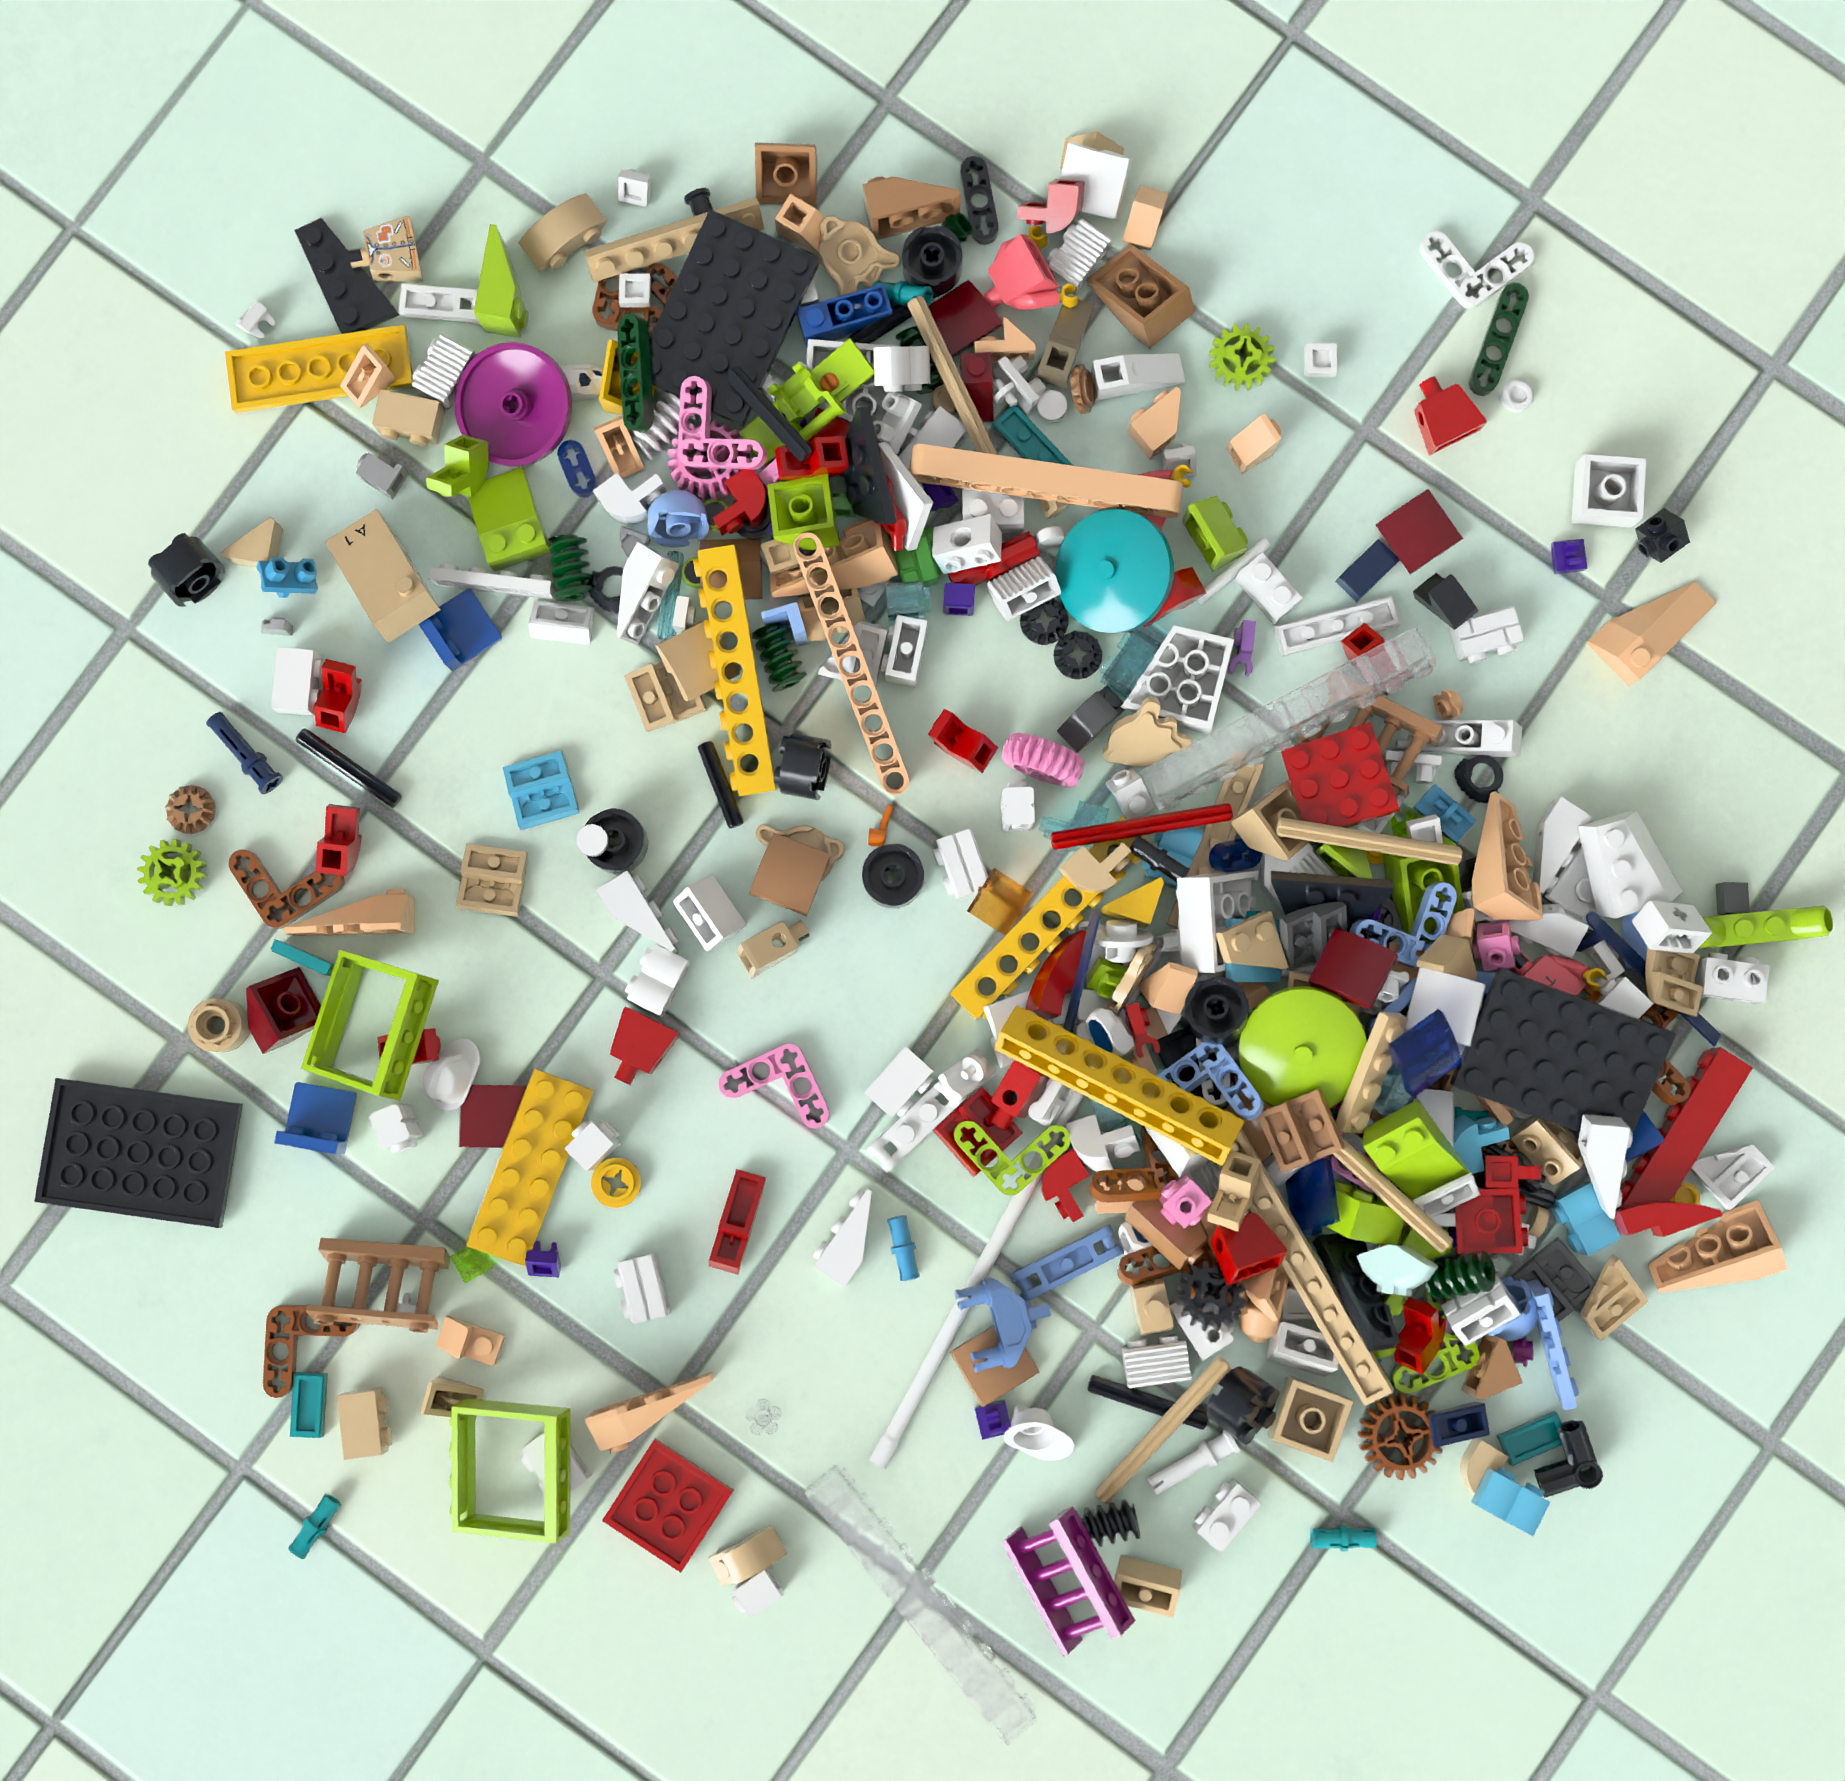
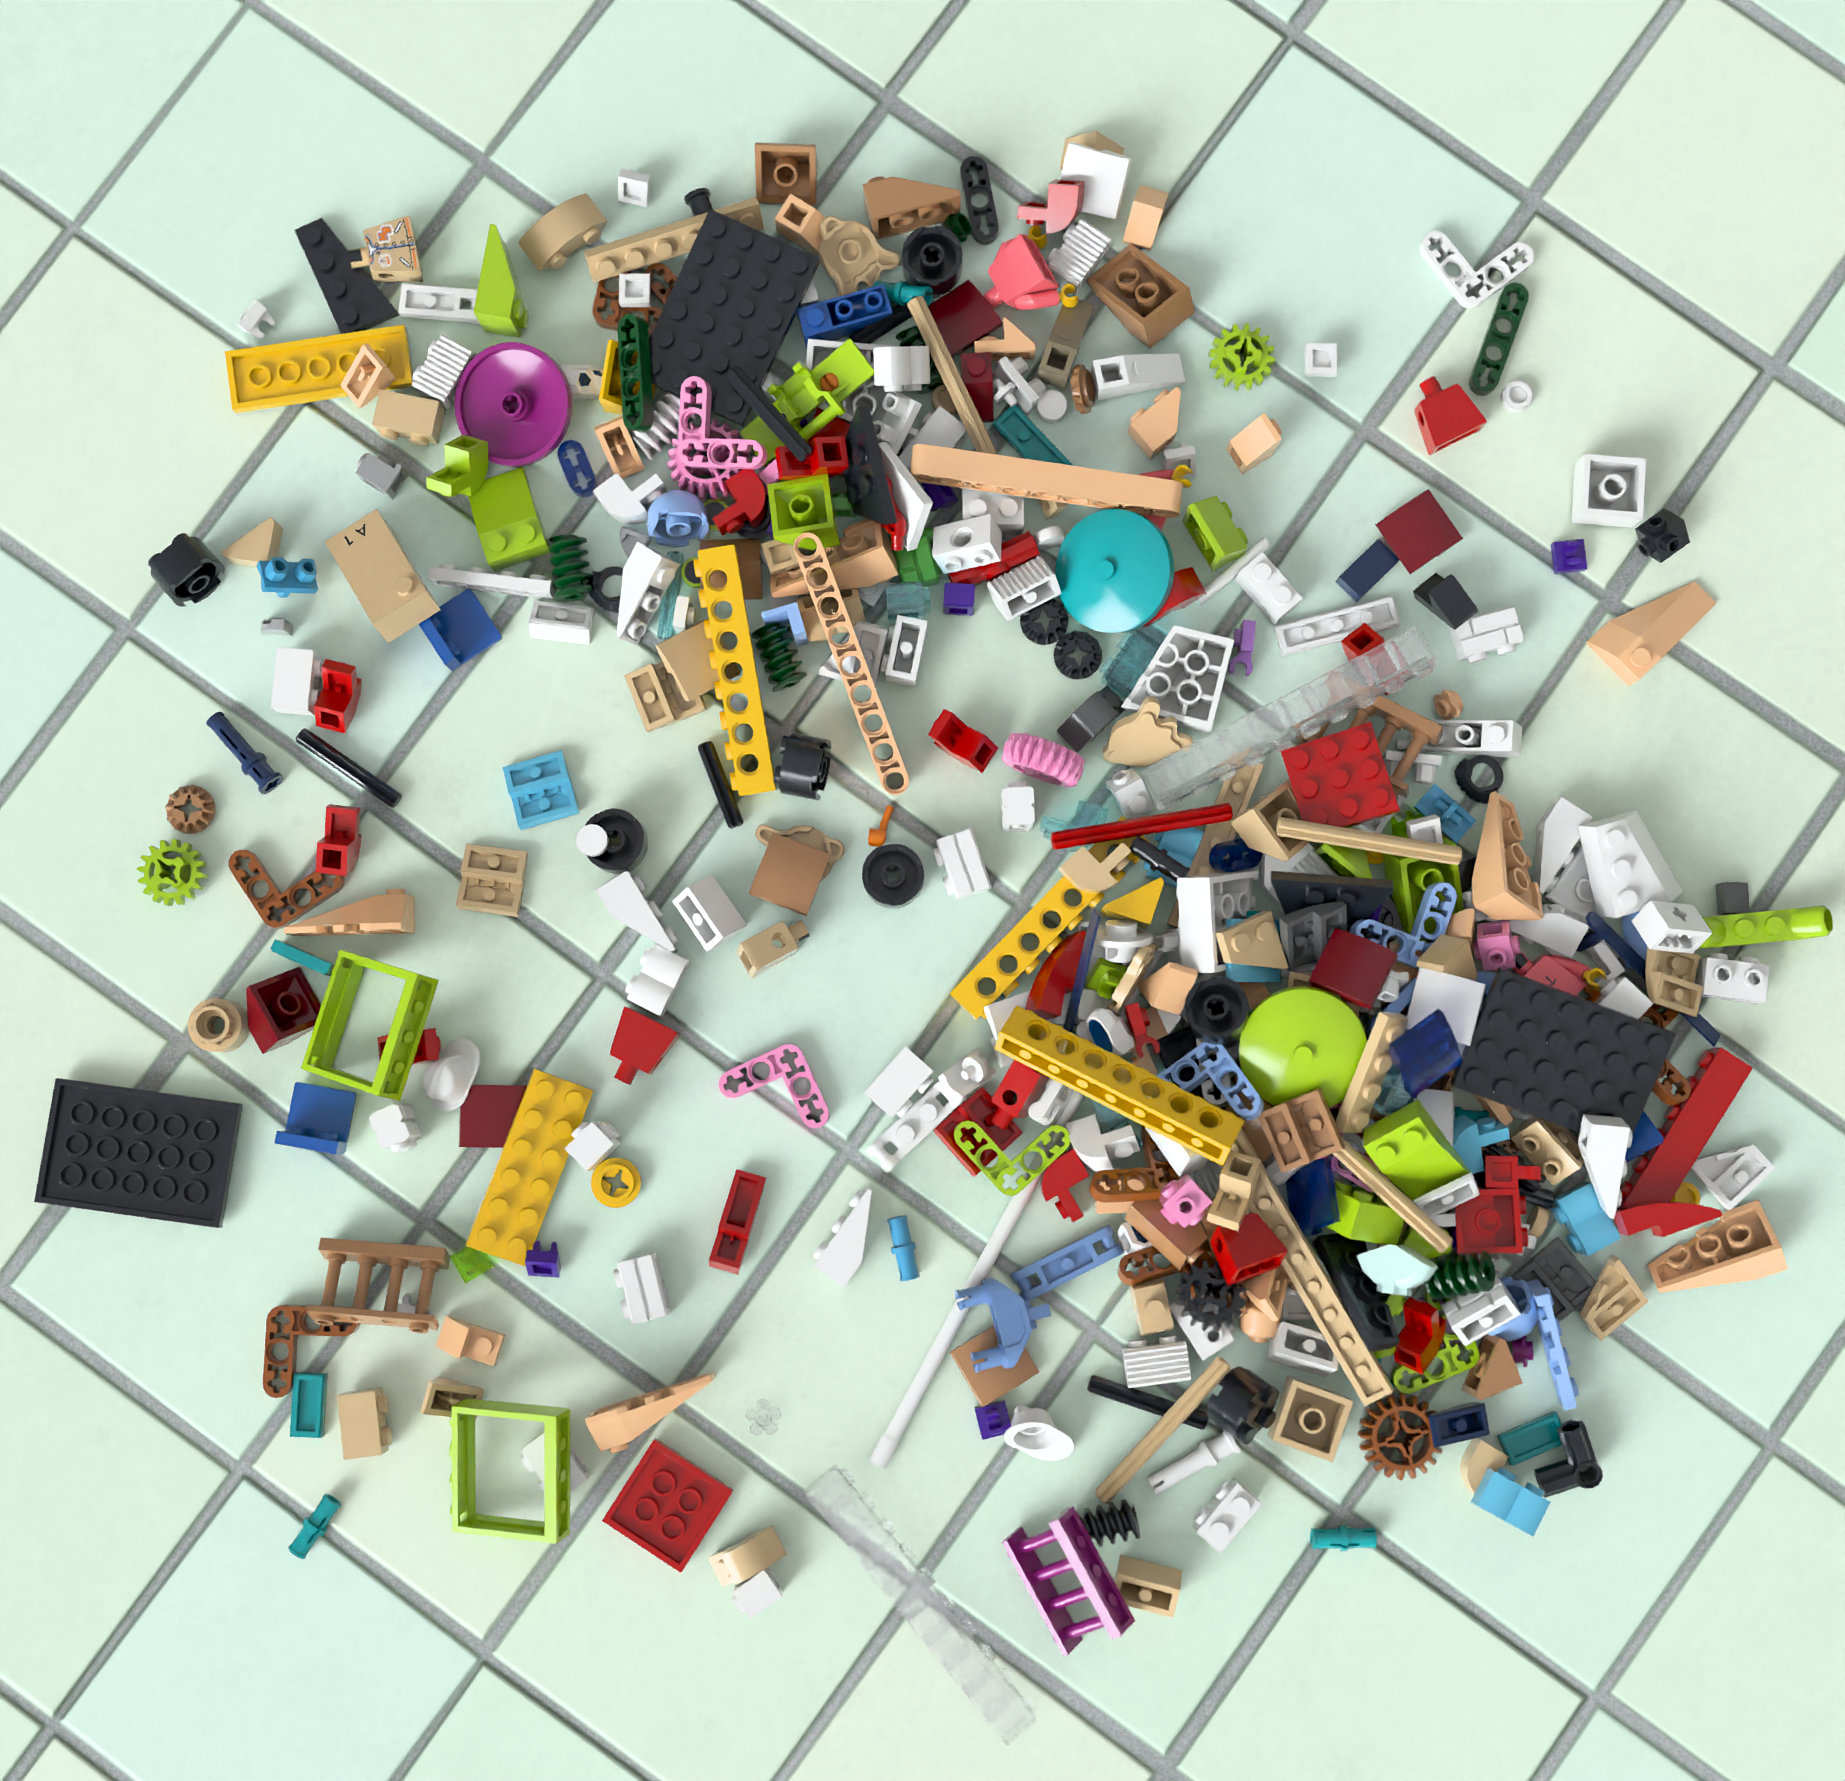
clear orange piece [967,868,1033,936] -> none

